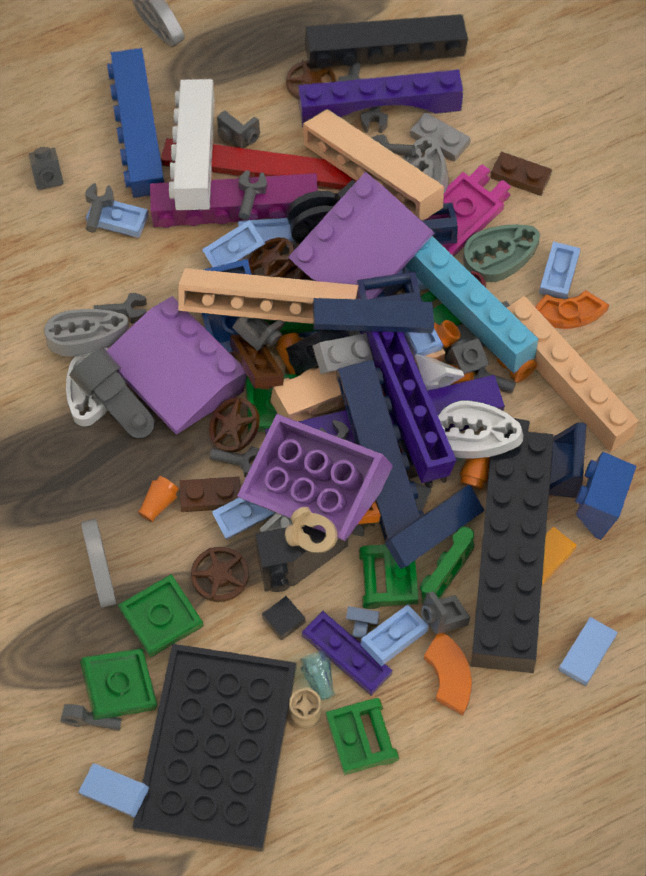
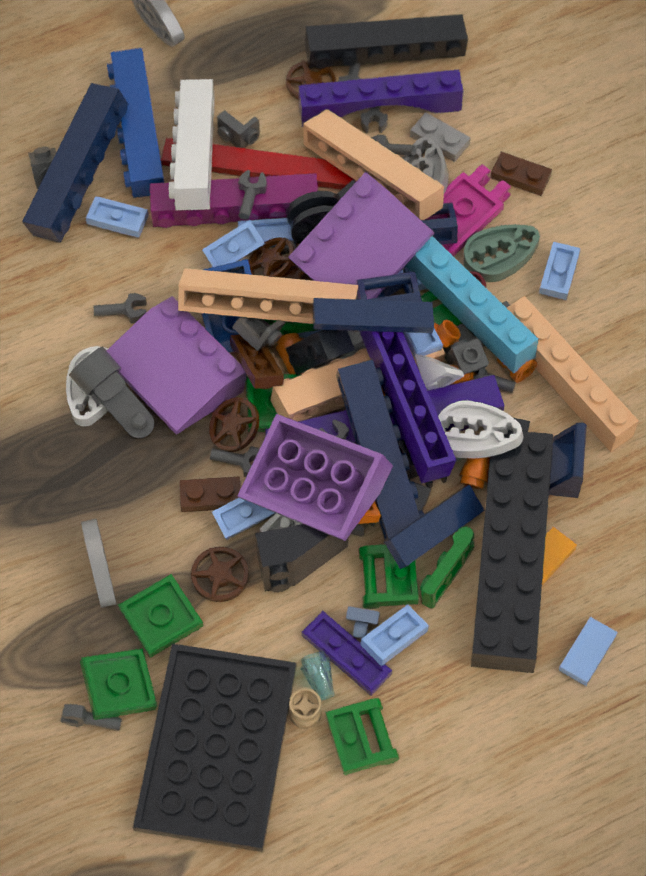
light grey piece [44,309,129,356] -> none
light blue tile [78,763,149,818] -> none
dark grey bar [85,183,114,233] -> none
orange cone [138,476,179,522] -> none
black tile [262,596,306,641] -> none
tan piece [285,507,338,553] -> none
light grey plate [313,333,374,374] -> none
dark grey bracket [421,591,471,635] -> none
orange tile [424,633,472,716] -> none
orange tile [535,290,609,329] -> none
blue slope [575,451,636,540] -> none
none -> dark blue brick [22,83,128,243]

